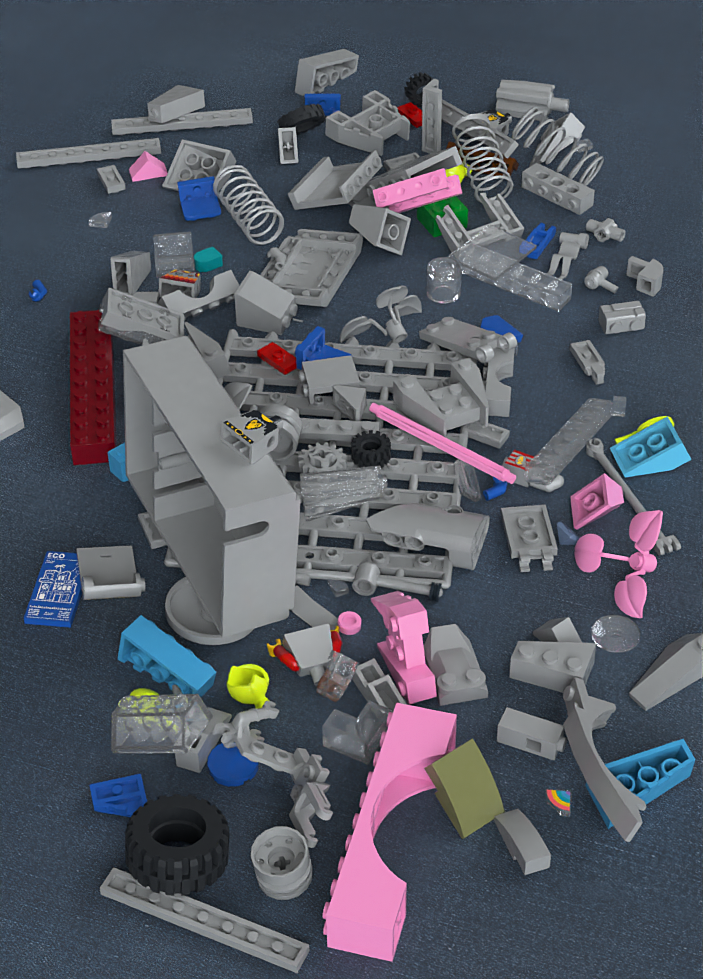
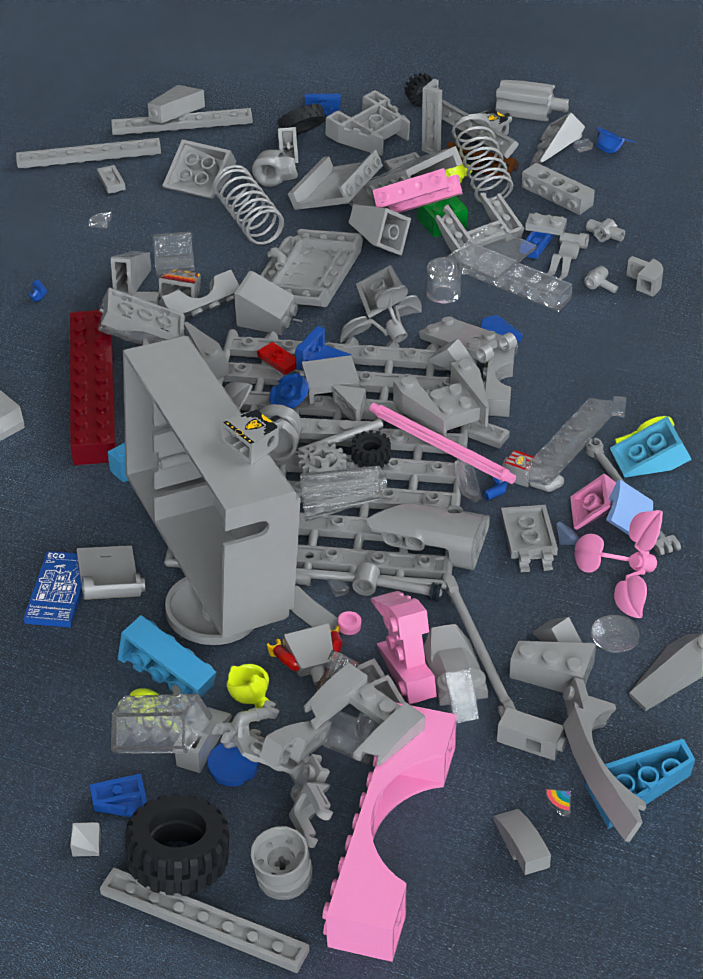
bright pink slope [129,151,168,182] -> none
light grey plate [138,512,167,549] -> none
blue bracket [177,176,221,221] -> none
teal piece [194,246,223,272] -> none
light grey wedge [295,49,359,97] -> none
red plate [397,102,422,128] -> none
olive slope [424,738,505,839] -> none
light grey piece [512,107,604,186] -> none
light grey hinge [570,340,605,385] -> none
light grey brick [599,301,646,335] -> none
none -> light grey slope [70,822,101,857]
none -> light grey piece [252,149,298,187]
none -> light grey slope [259,720,332,767]
none -> blue tile [269,373,309,409]
none -> light grey bar [298,418,383,455]
none -> light grey wedge [304,663,425,766]
none -> light grey slope [356,265,405,318]
none -> light grey slope [429,339,476,371]
none -> clear tile [444,669,479,723]
none -> light grey hinge [445,575,516,718]
none -> light grey plate [525,212,567,236]
none -> blue piece [596,127,636,153]
none -> light blue slope [606,480,653,535]

